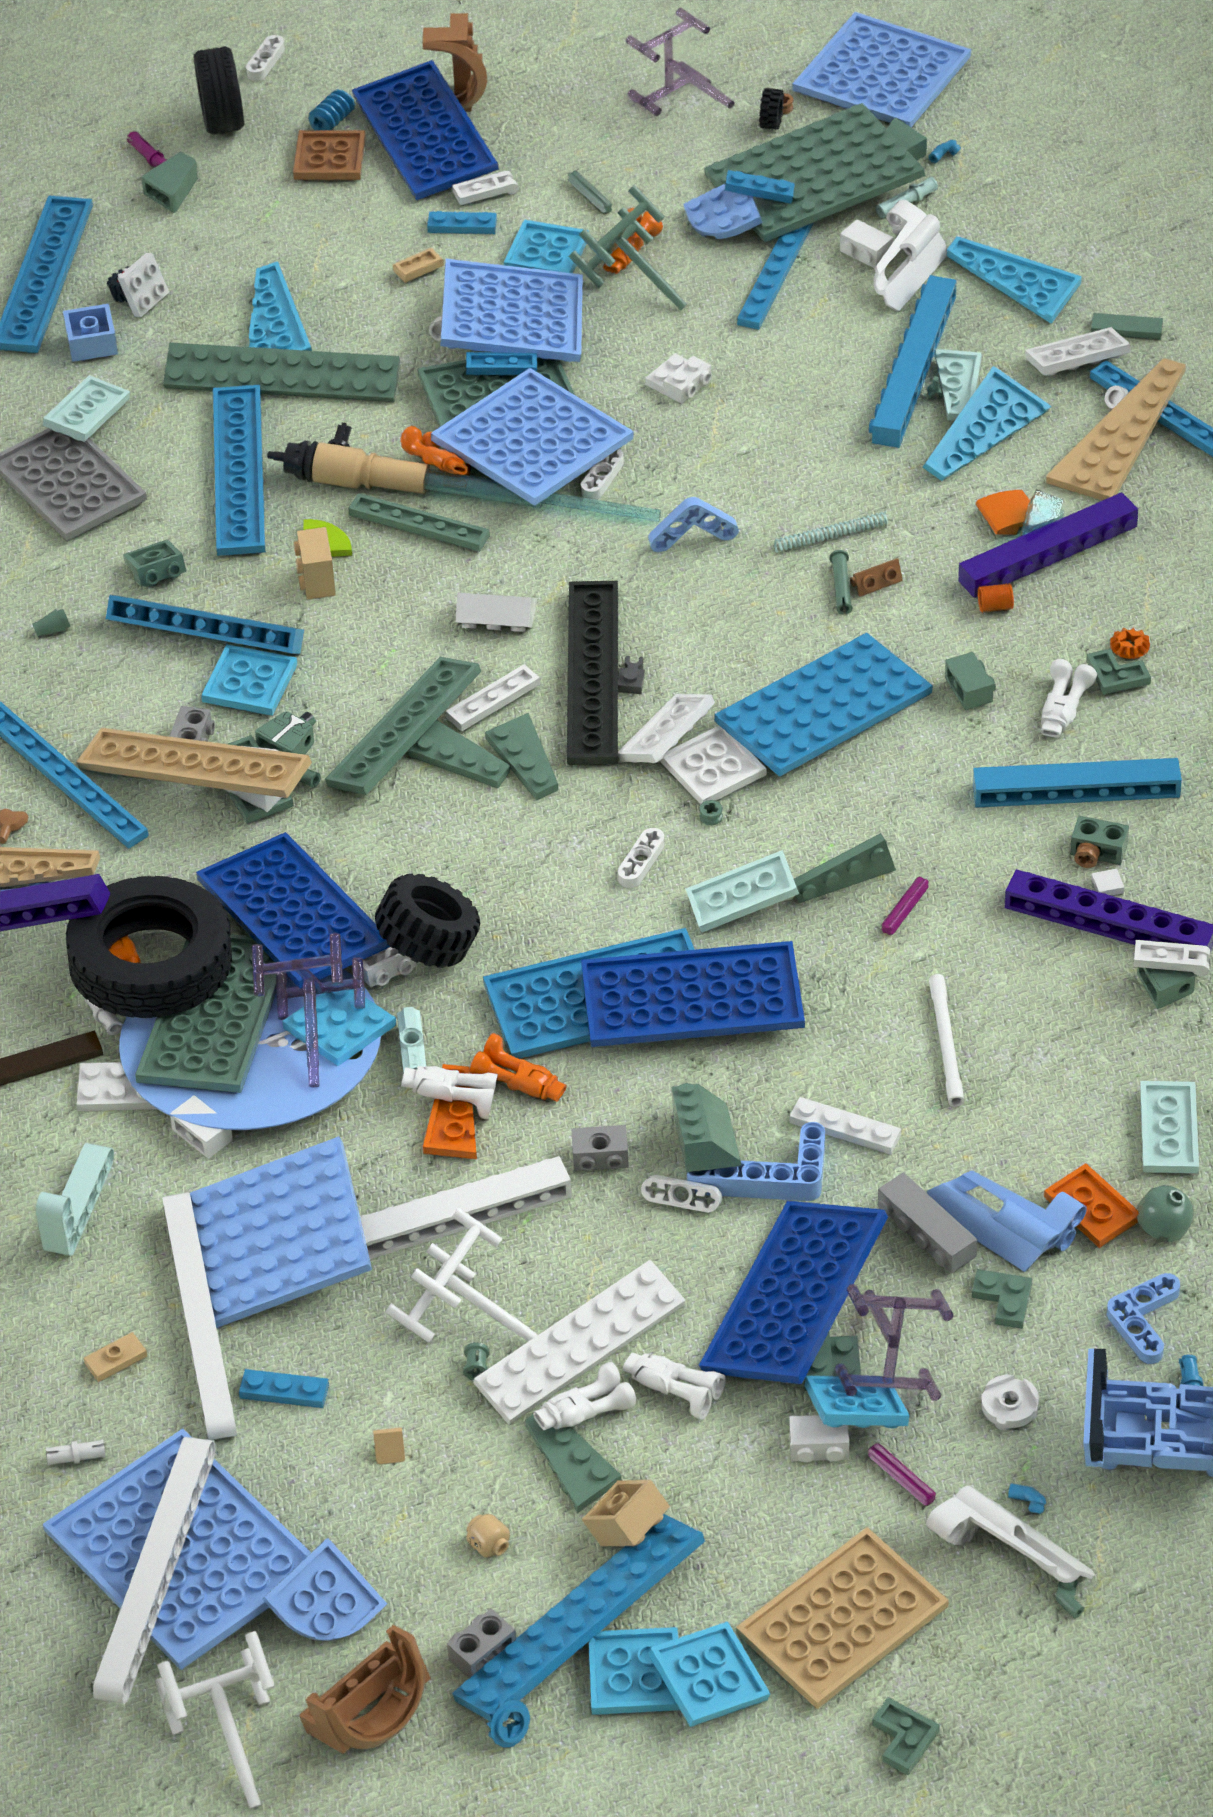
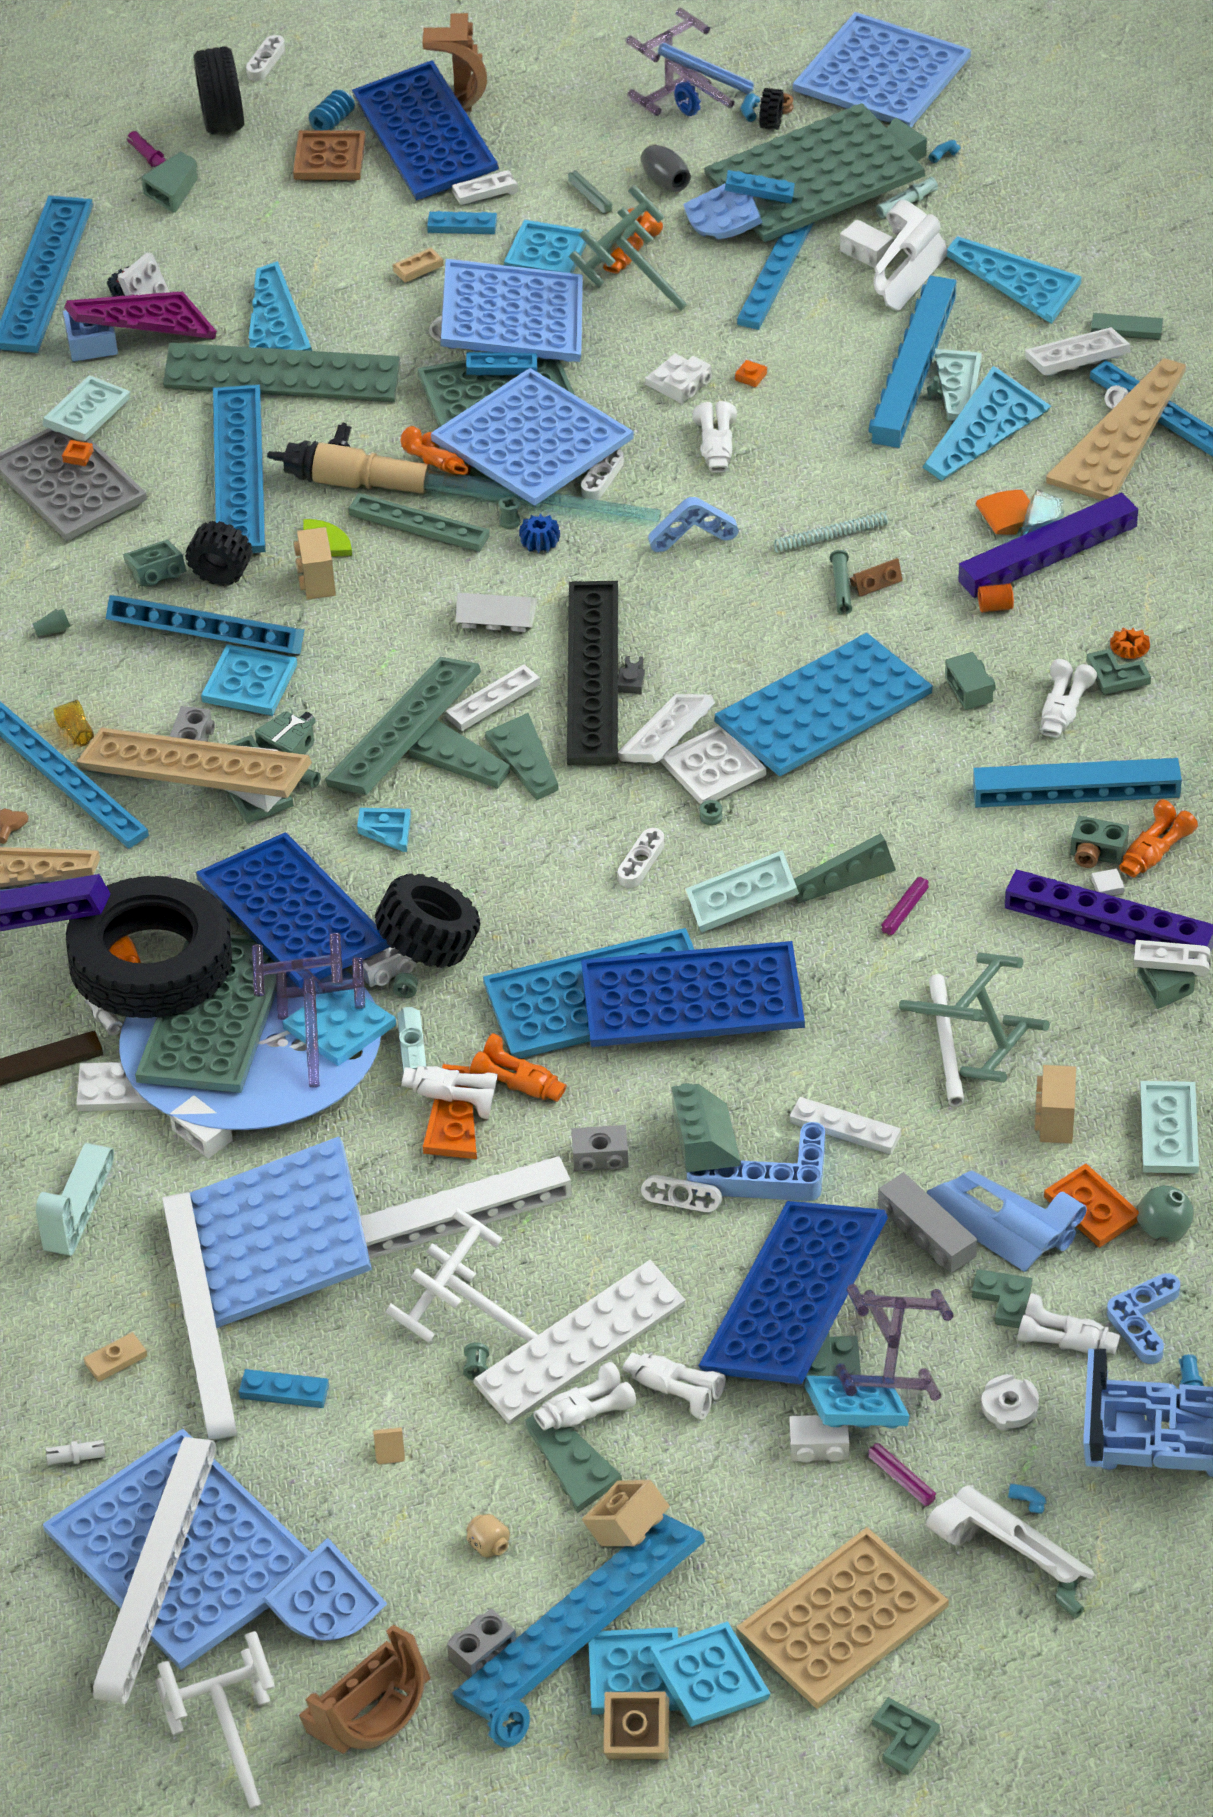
none -> clear yellow piece [53,699,94,747]
none -> orange plate [62,440,94,466]
none -> magenta wing [64,291,217,339]
none -> black tyre [185,521,253,586]
none -> medium azure wing [357,808,411,852]
none -> sand green bush [393,973,418,998]
none -> sand green bush [498,496,521,529]
none -> blue gear [519,514,560,554]
none -> tan brick [604,1692,669,1760]
none -> dark grey piece [640,144,691,192]
none -> light blue axle [658,43,754,94]
none -> blue gear [674,81,701,116]
none -> white piece [692,401,737,473]
none -> orange plate [735,360,767,387]
none -> dark azure arm [740,93,760,122]
none -> sand green piece [899,952,1050,1083]
none -> white piece [1017,1293,1121,1355]
none -> tan brick [1034,1065,1076,1144]
none -> orange piece [1119,799,1198,877]

